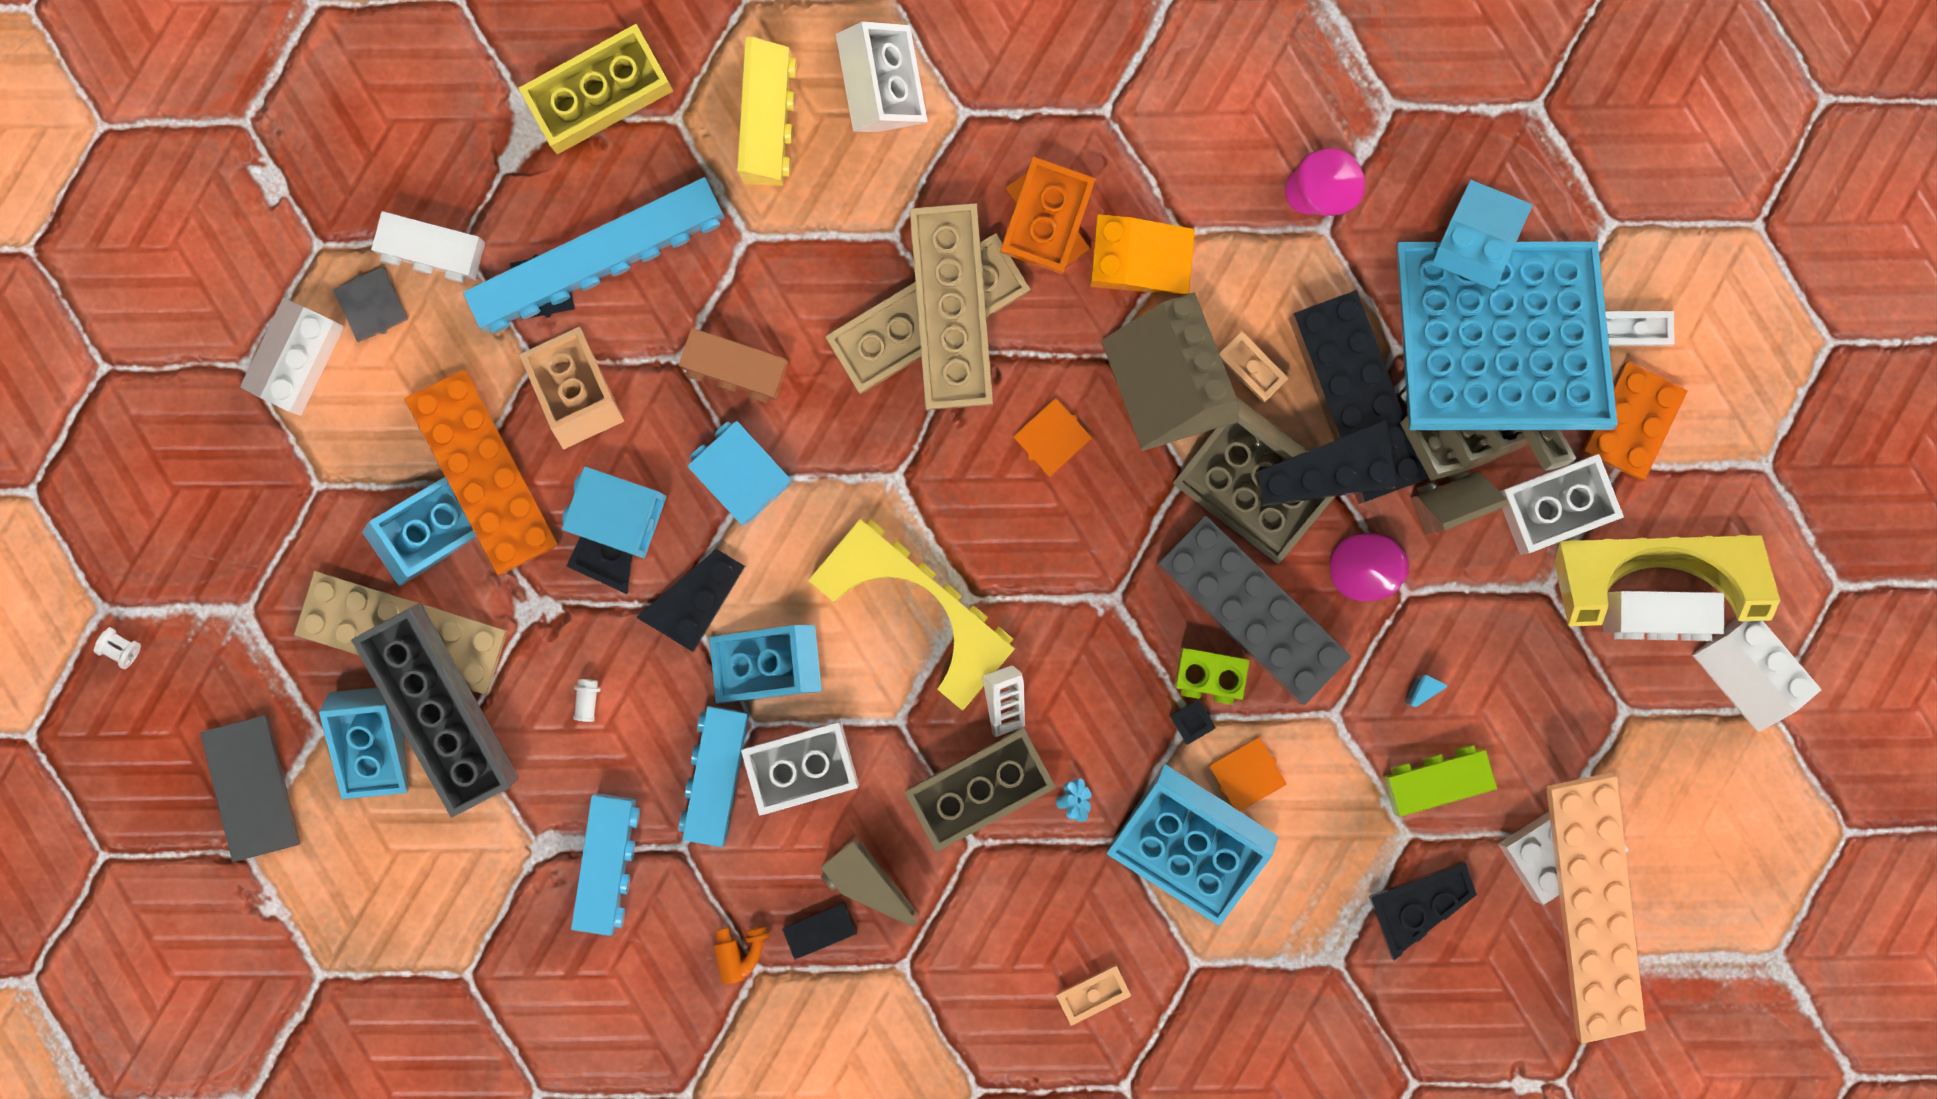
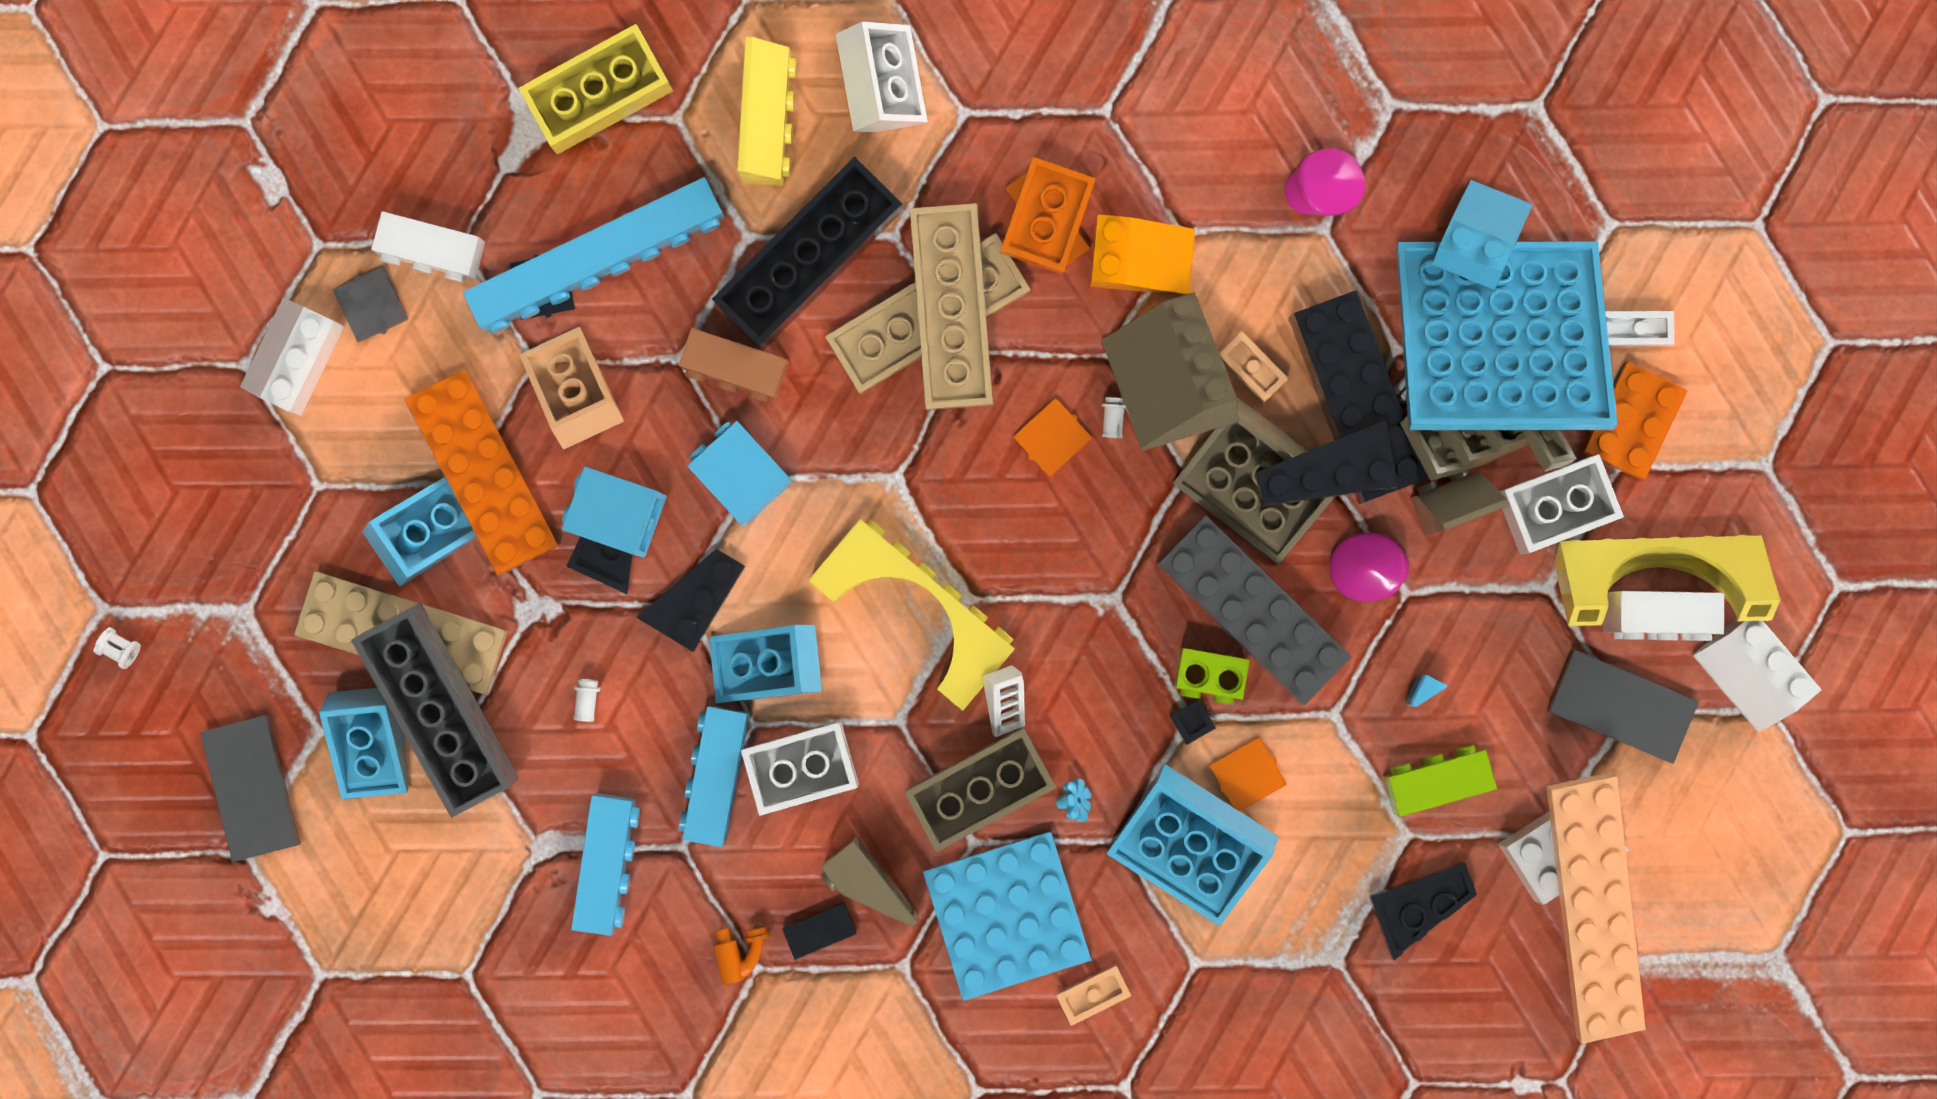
none -> black brick [712,156,903,351]
none -> medium azure plate [923,831,1091,1001]
none -> white pin [1101,397,1126,439]
none -> dark grey tile [1547,650,1699,764]

